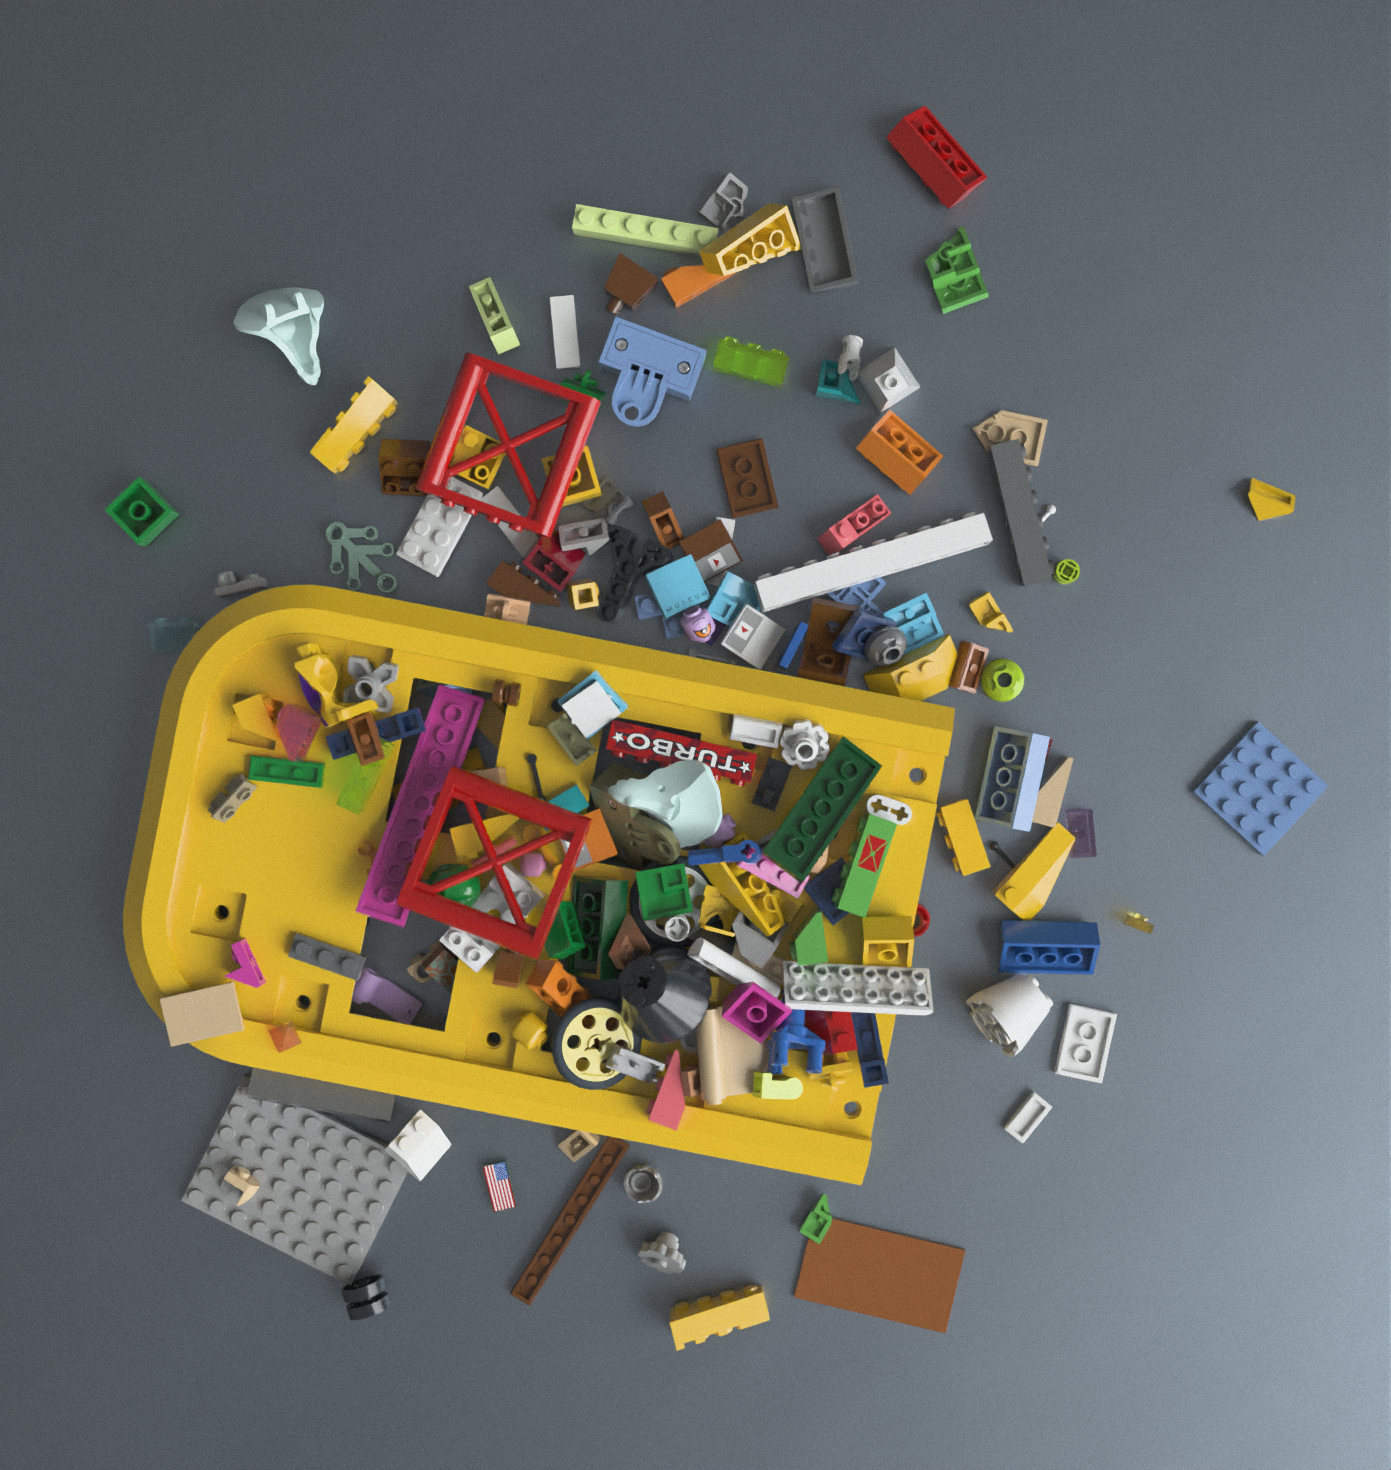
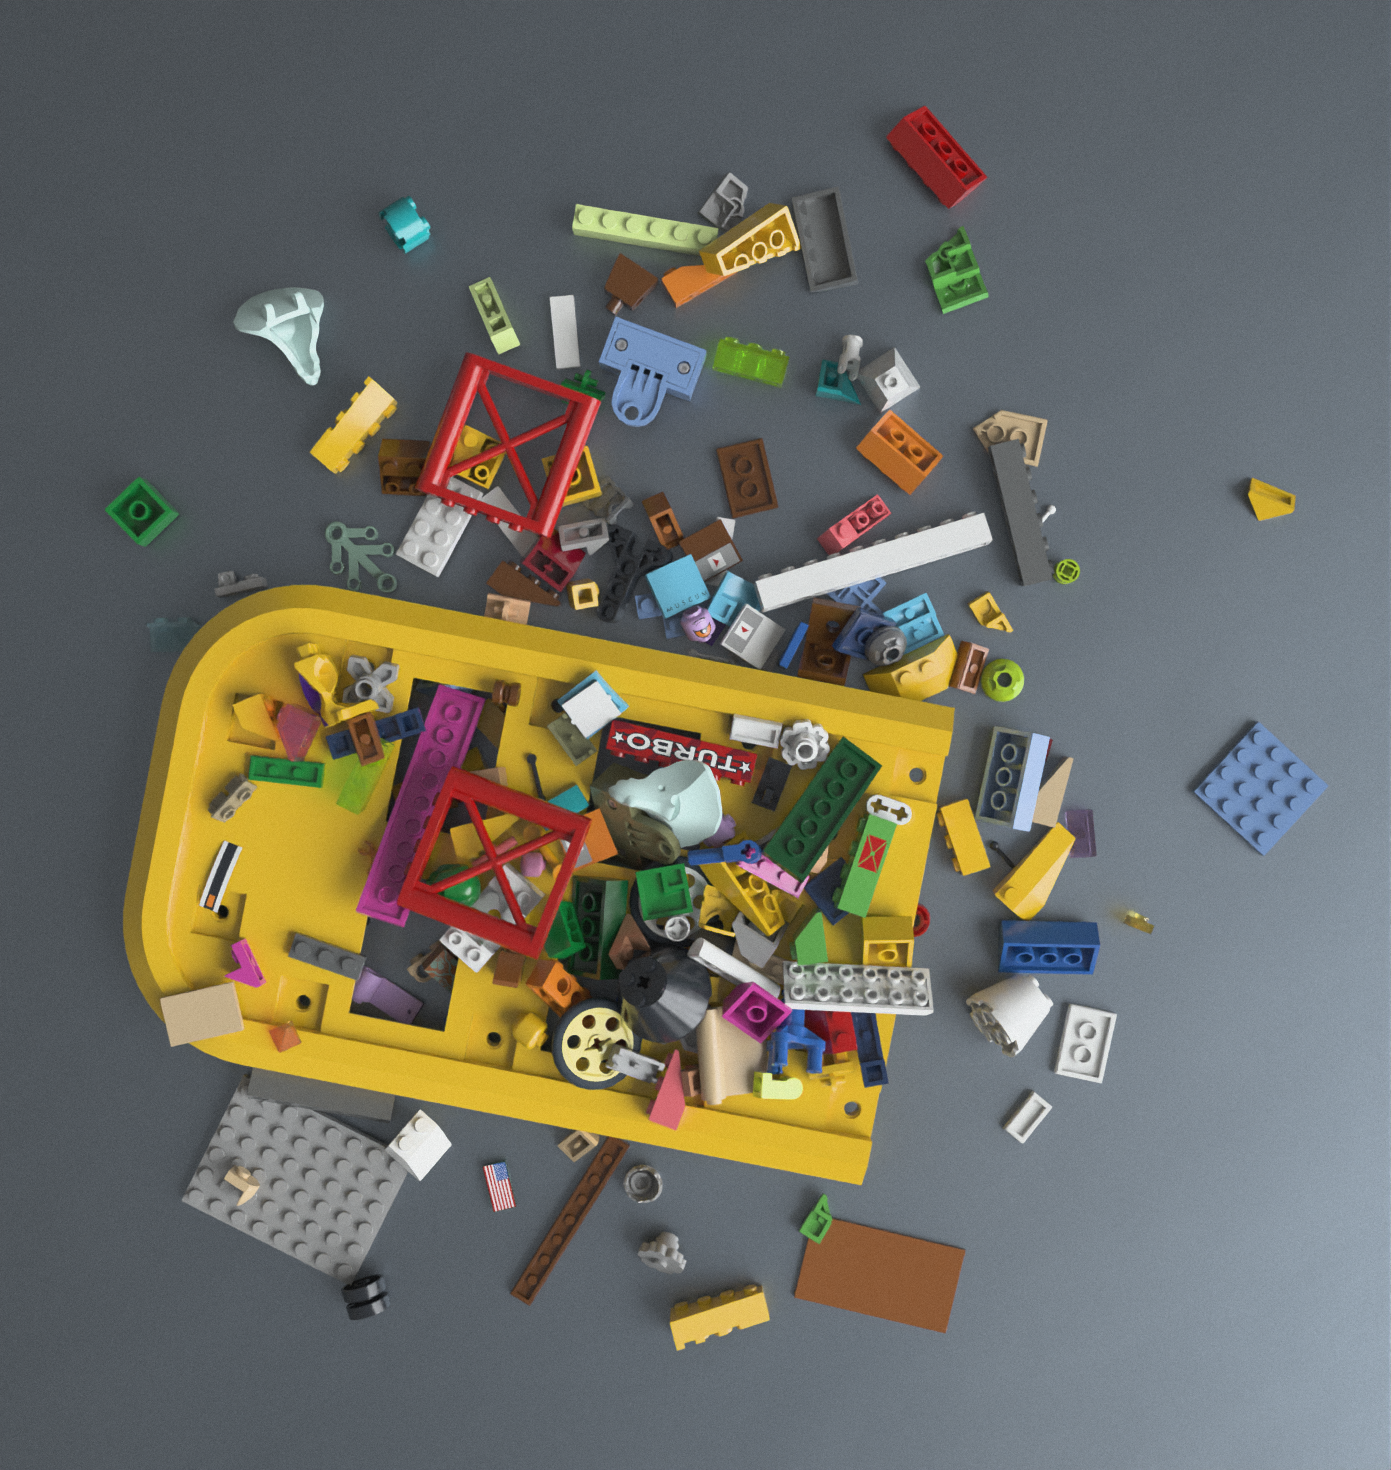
none -> sticker [199,841,242,912]
none -> teal brick [378,196,431,254]

